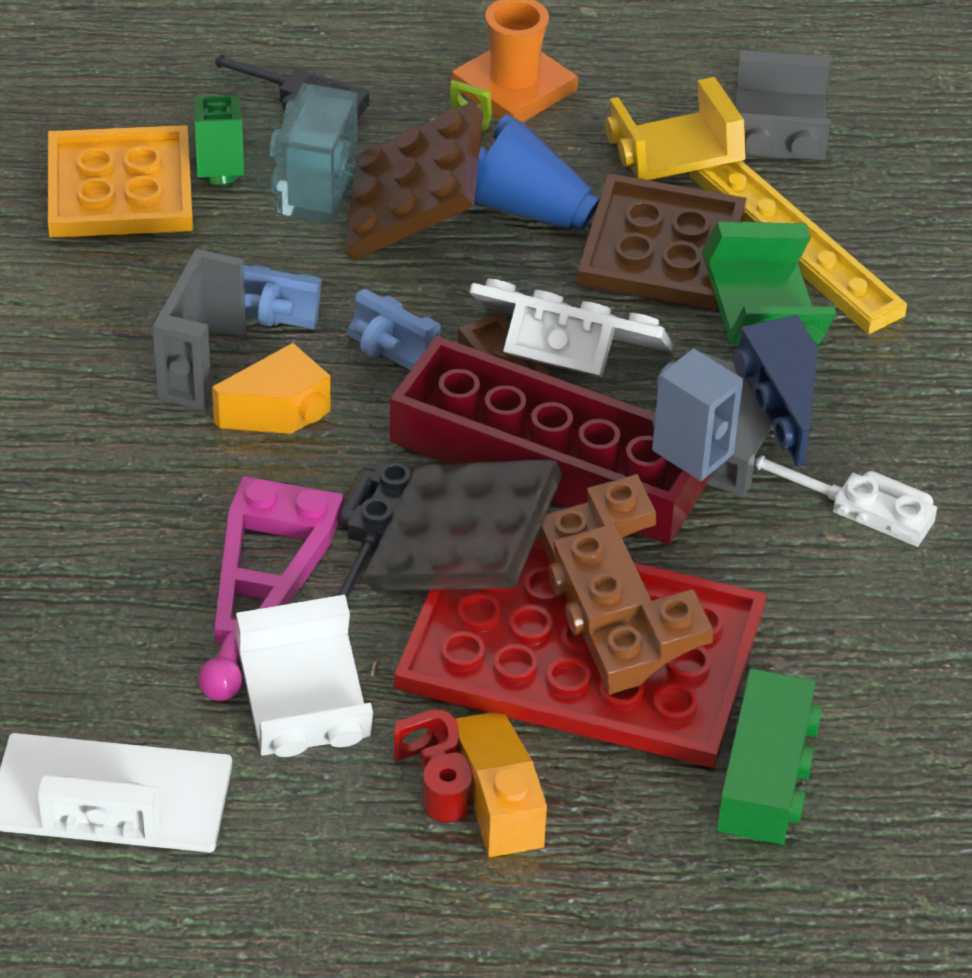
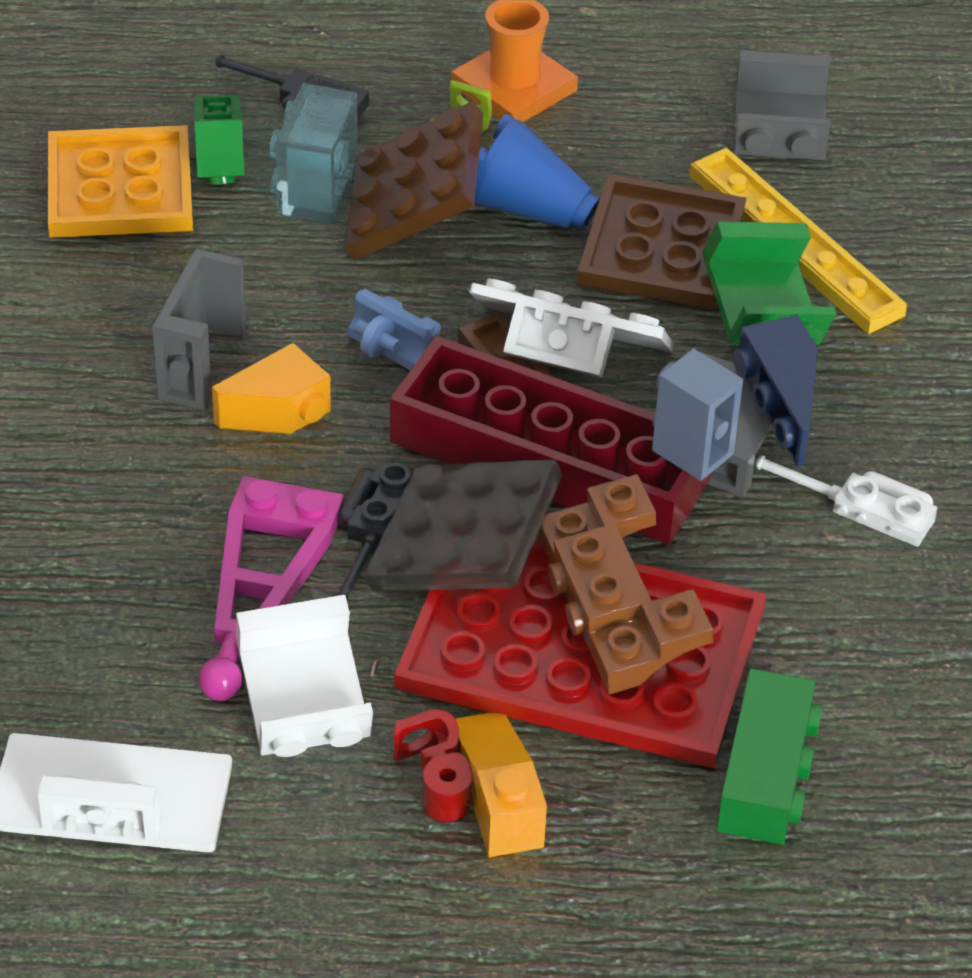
medium blue hips [243,265,322,329] -> none
yellow panel [605,77,745,180] -> none

